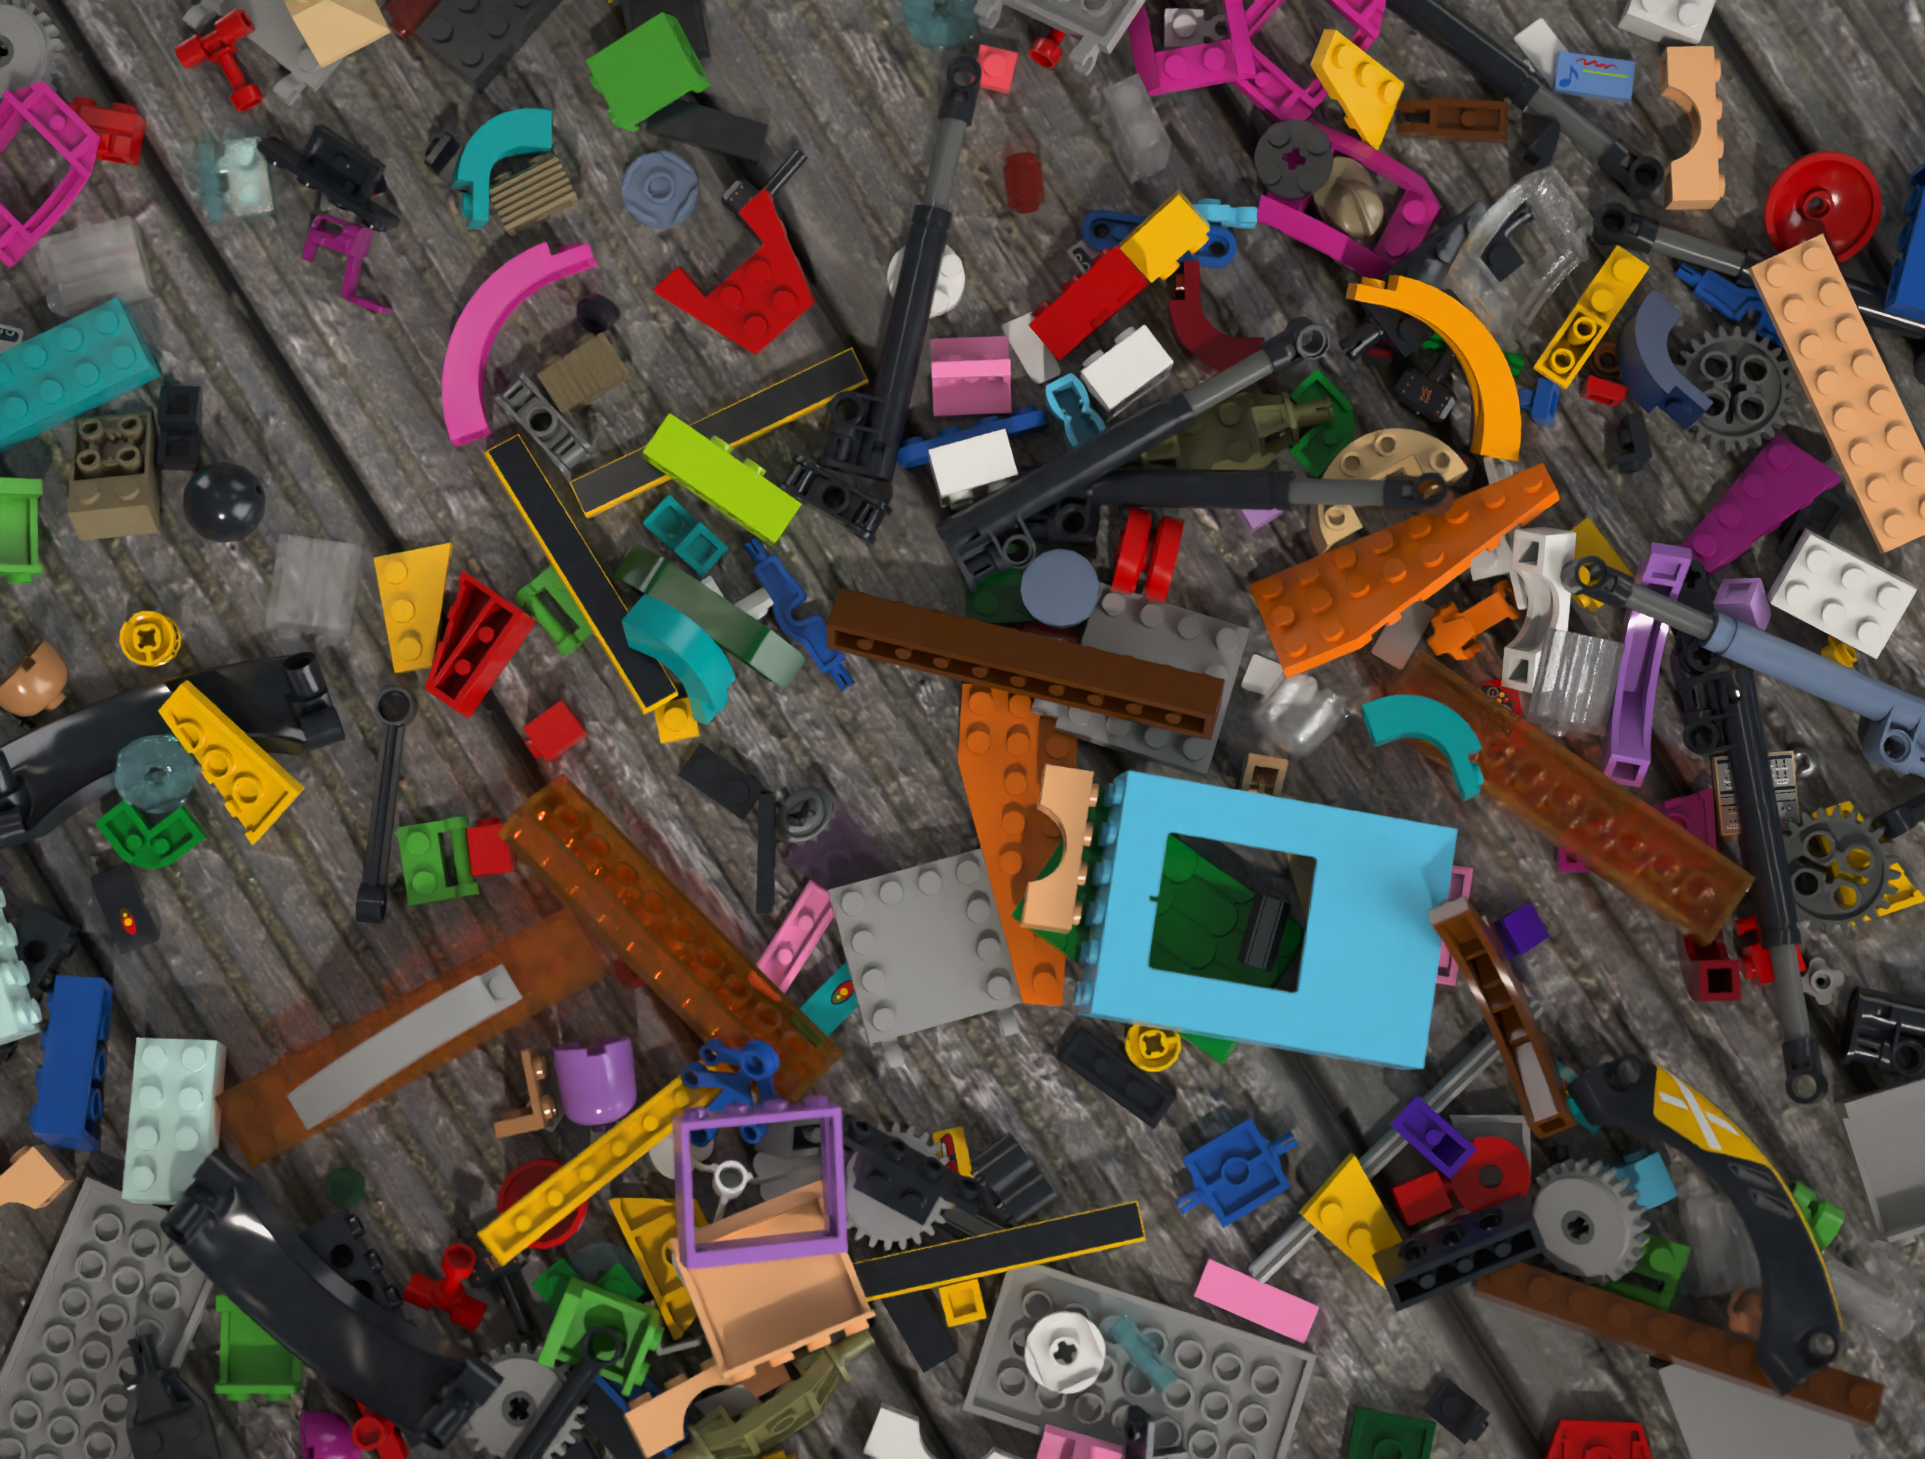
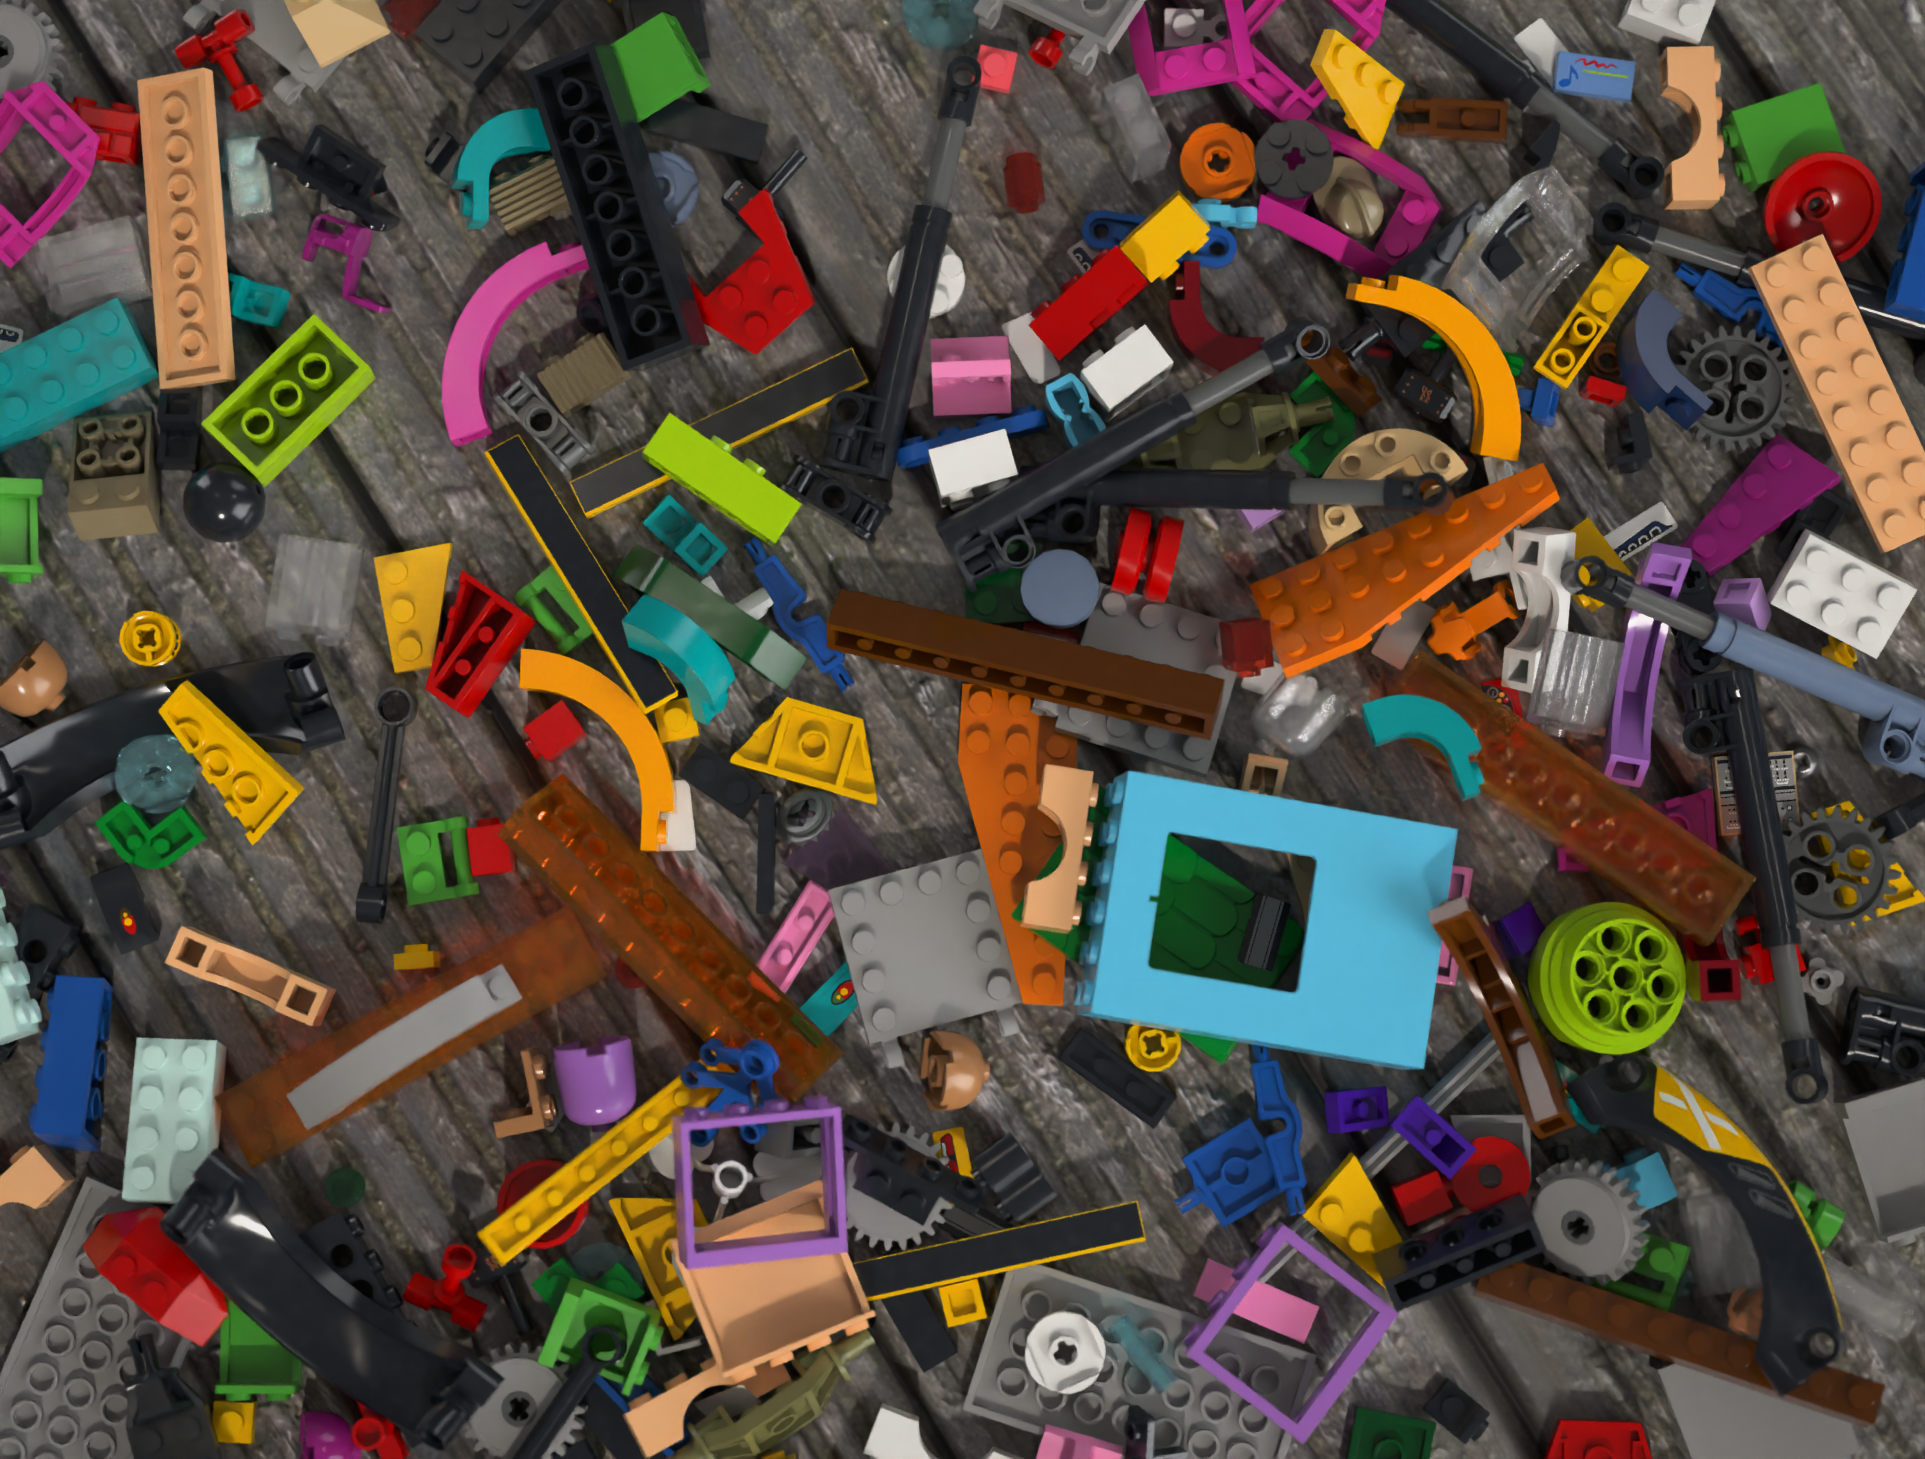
none -> red wedge [82,1207,230,1346]
none -> light nougat plate [137,68,236,389]
none -> light nougat arch [165,926,337,1026]
none -> lime brick [201,314,376,488]
none -> yellow plate [212,1399,257,1444]
none -> teal slope [228,273,291,330]
none -> yellow plate [393,944,440,970]
none -> light orange arch [519,648,677,852]
none -> black brick [525,42,710,371]
none -> white sticker [660,780,696,851]
none -> yellow wing [730,697,878,806]
none -> medium nougat cylinder [920,1031,990,1111]
none -> orange plate [1179,123,1256,203]
none -> medium lavender window [1183,1222,1400,1444]
none -> clear red brick [1219,617,1274,678]
none -> blue piece [1250,1044,1307,1216]
none -> reddish brown hinge [1301,324,1382,417]
none -> dark purple slope [1324,1086,1390,1134]
none -> lime wheel [1528,902,1686,1054]
none -> white sticker [1604,502,1678,561]
none -> bright green panel [1722,83,1846,193]

